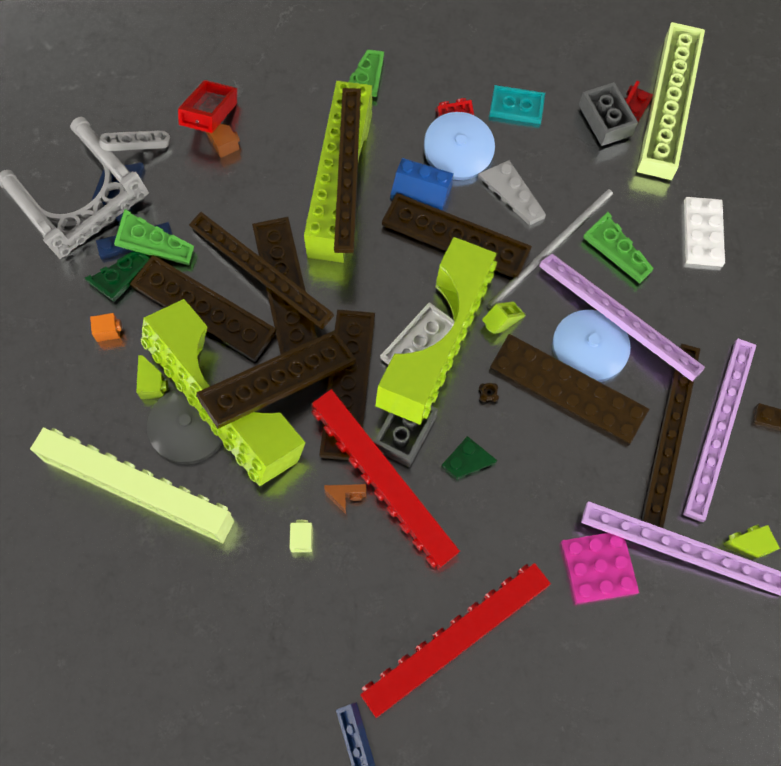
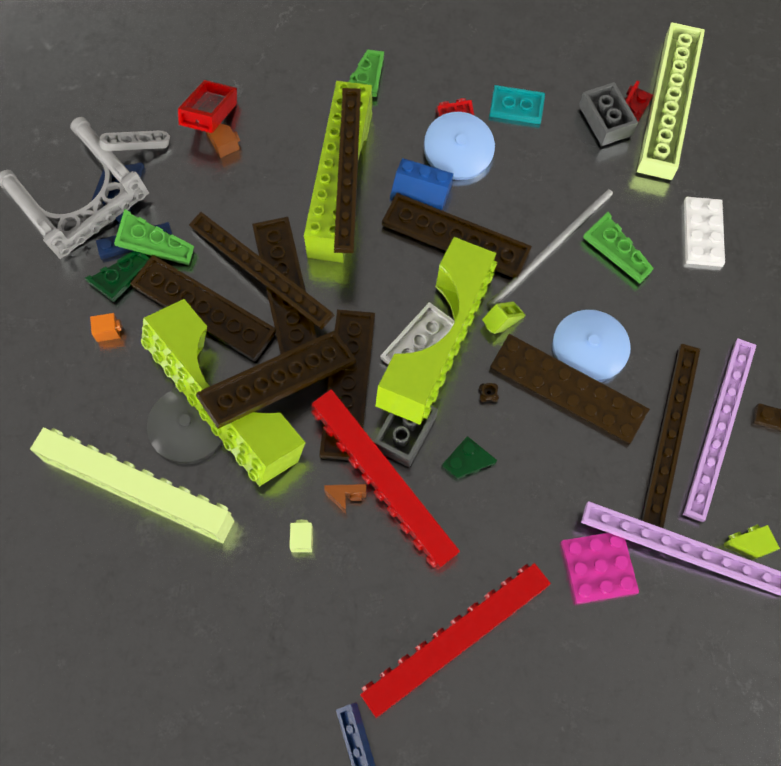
lime slope [136,355,168,399] -> none
light grey wing [478,160,546,225] -> none
lavender plate [539,254,705,381] -> none

